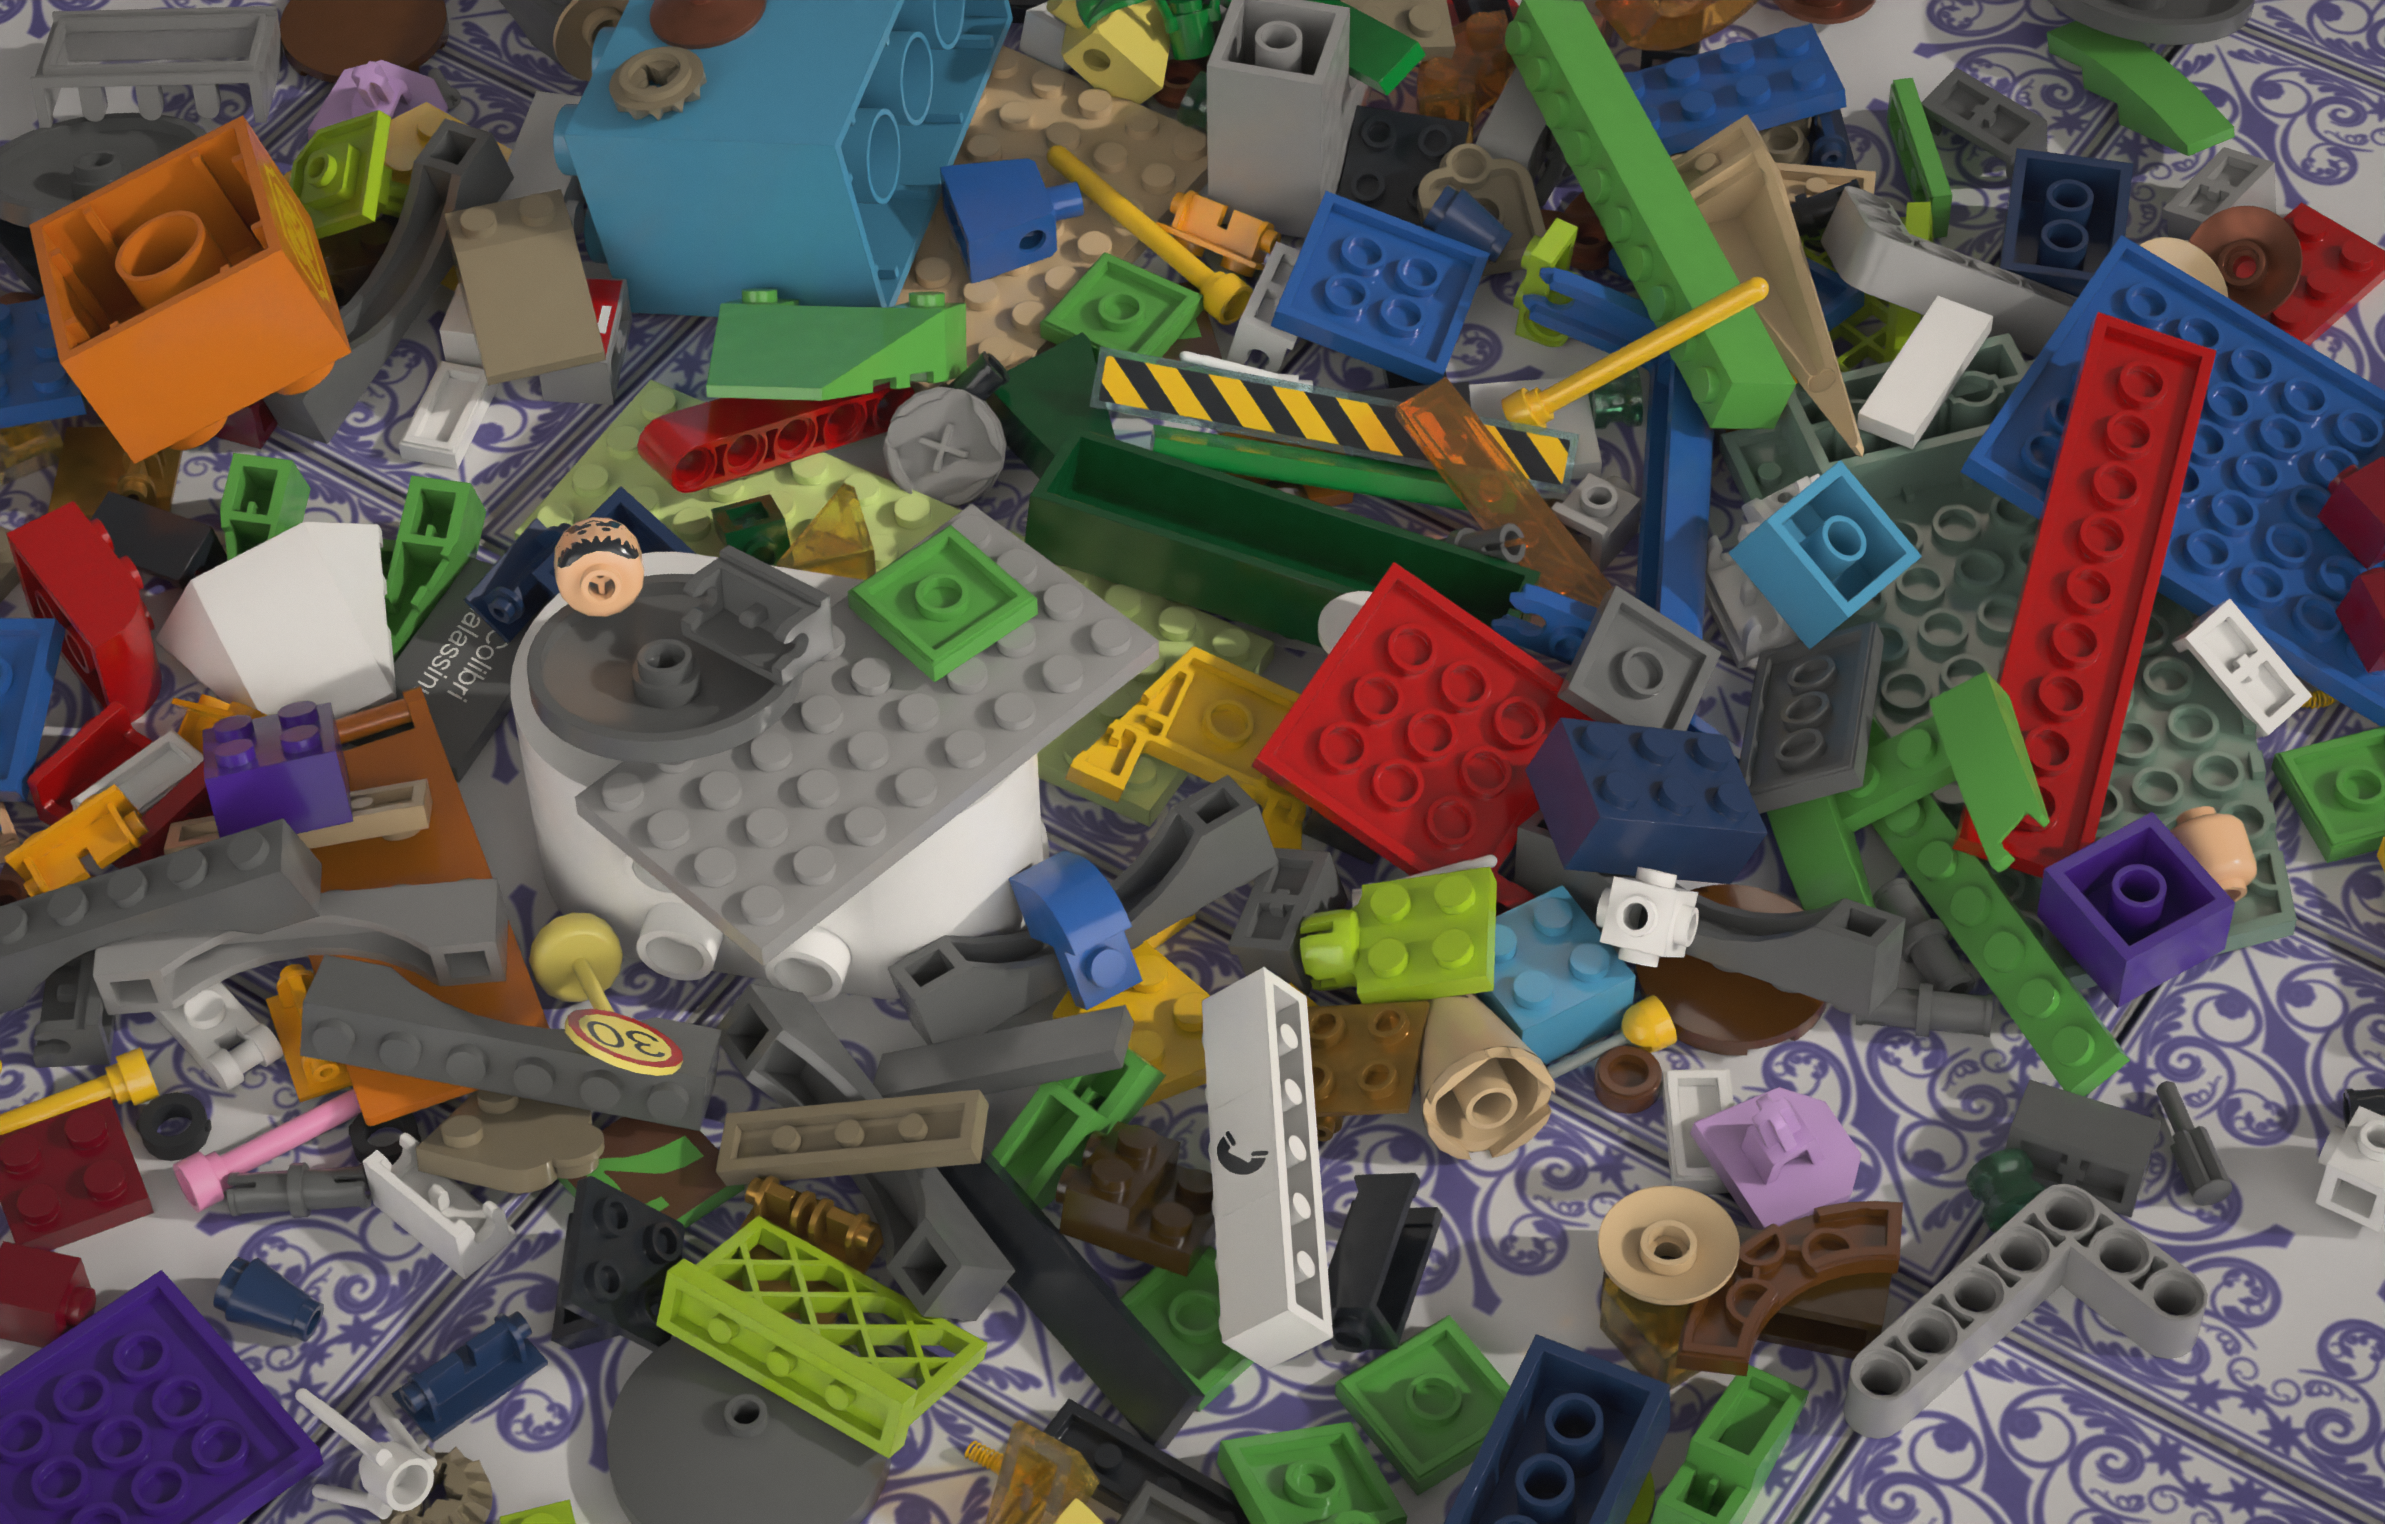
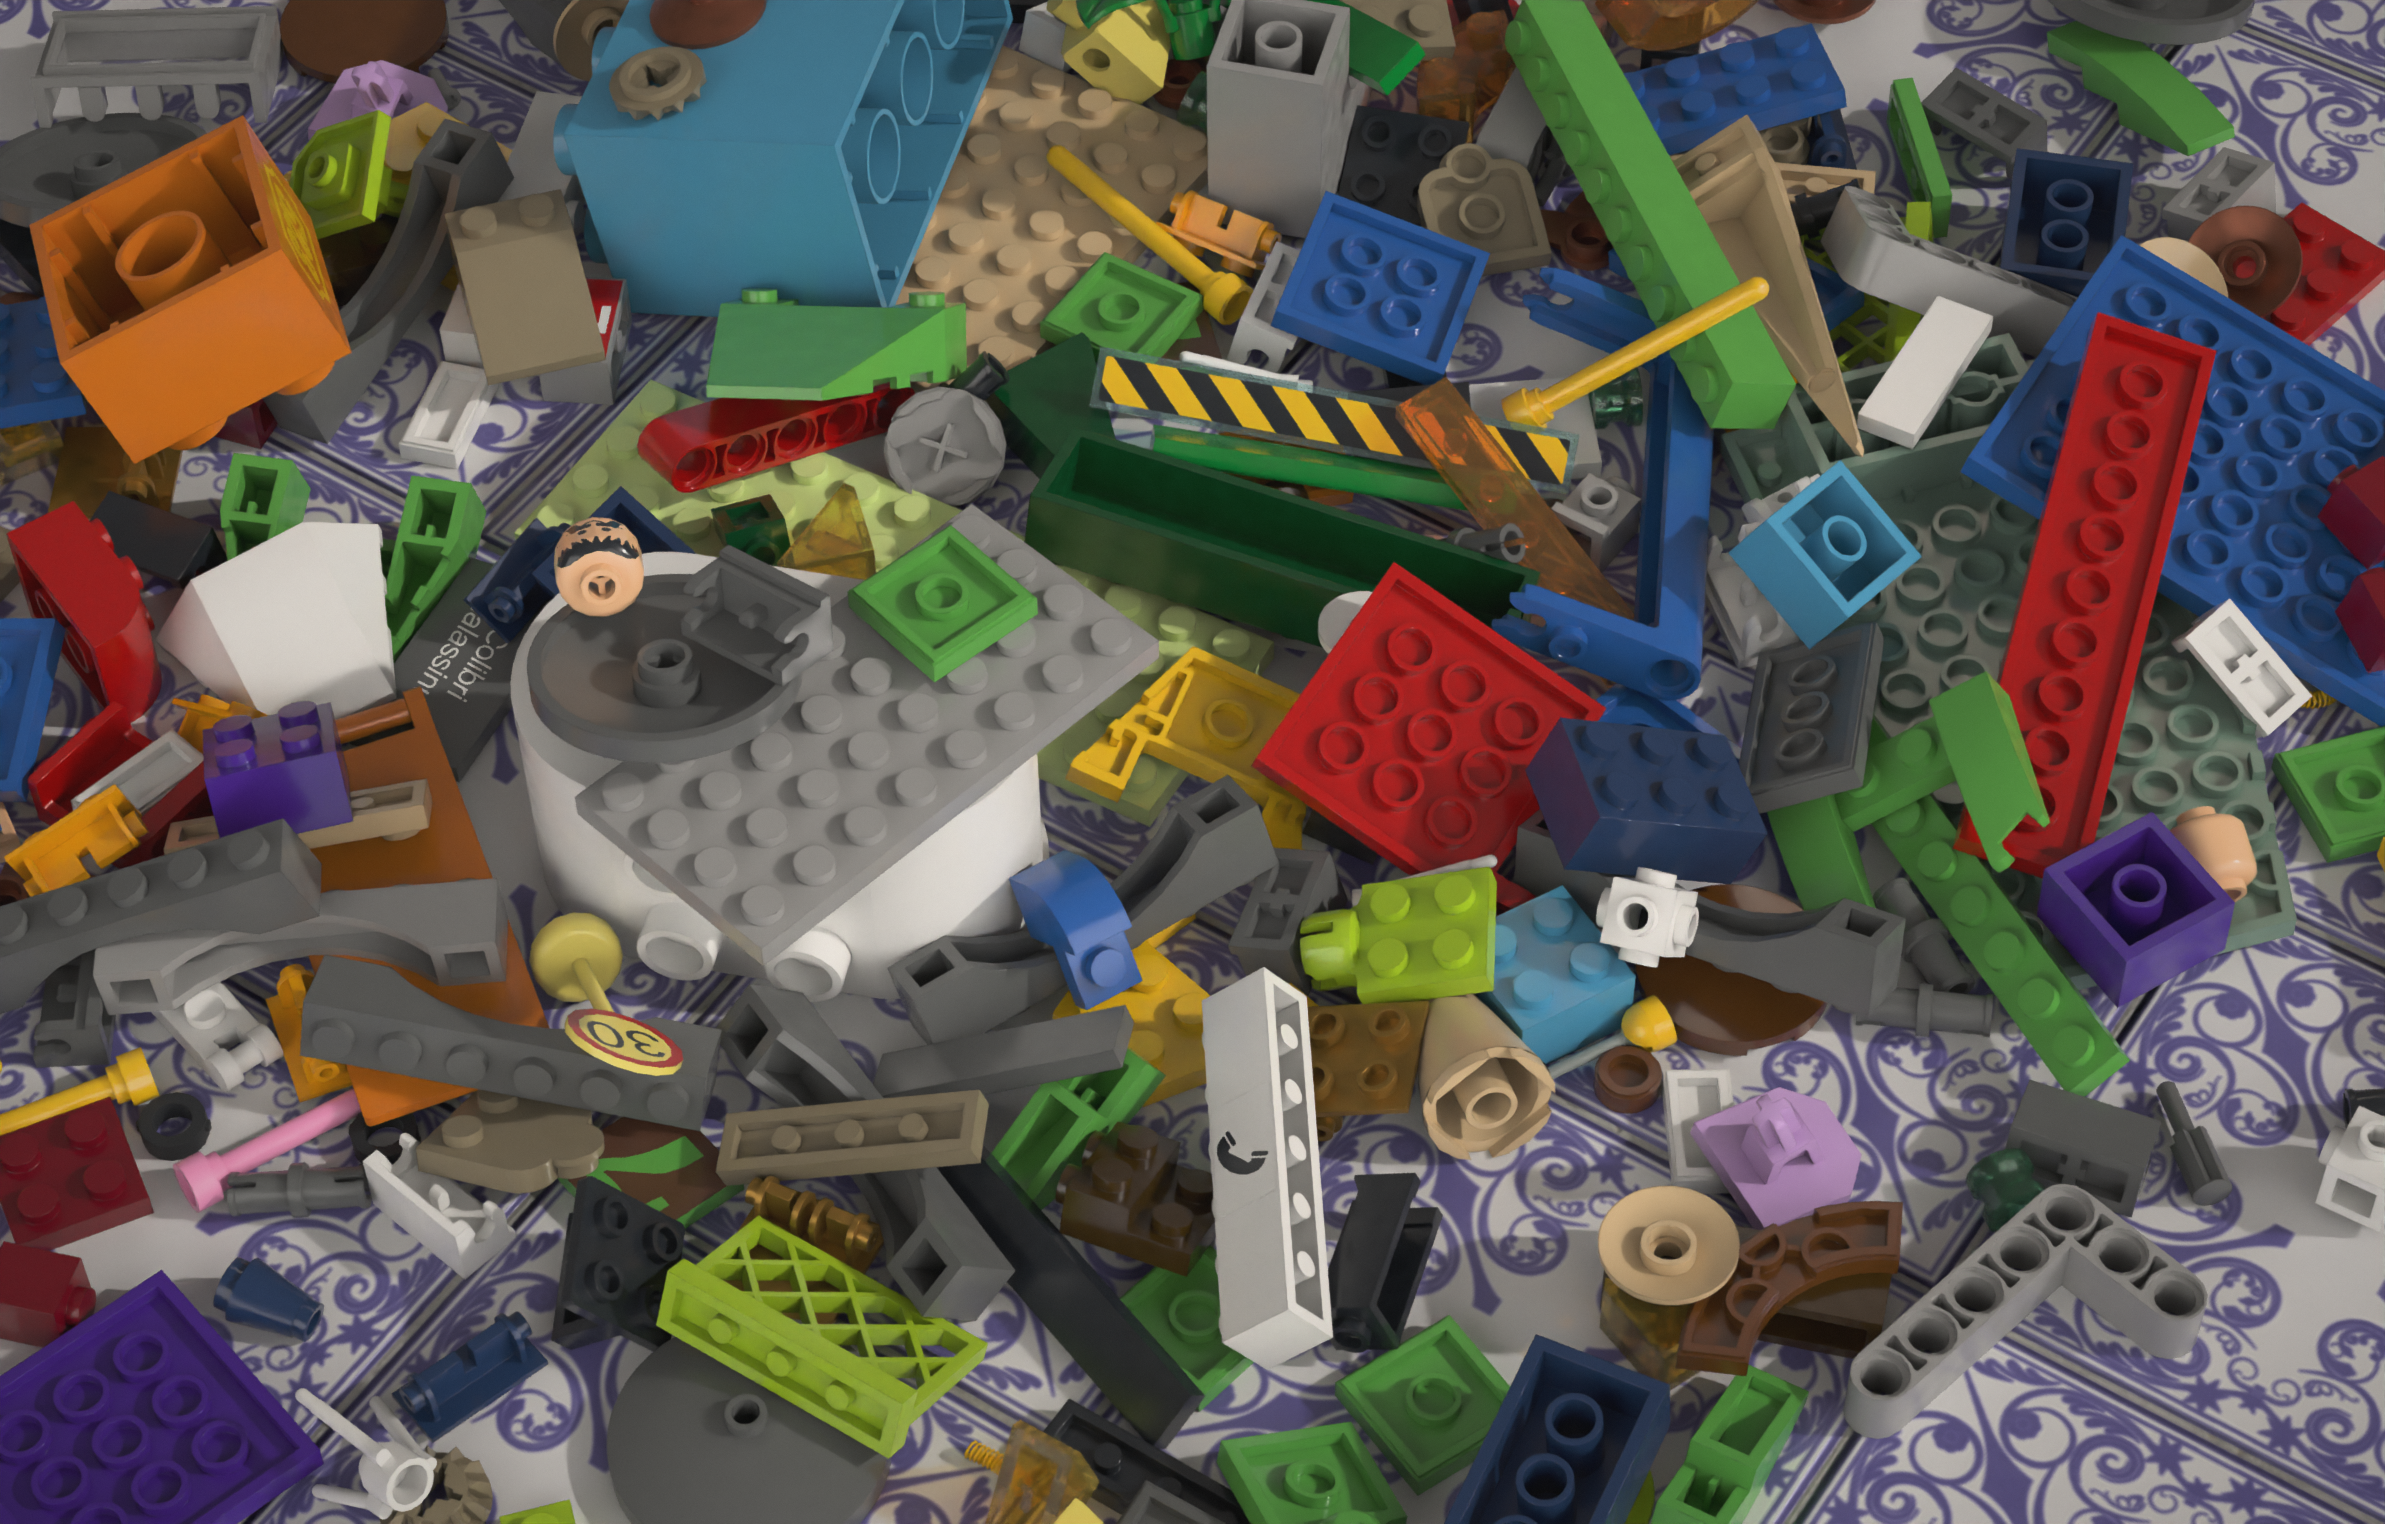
blue torso [940,158,1084,284] -> none
dark blue cone [1422,185,1513,263] -> none
lime plate [1513,218,1580,347] -> none
dark grey tile [1557,585,1722,731] -> none

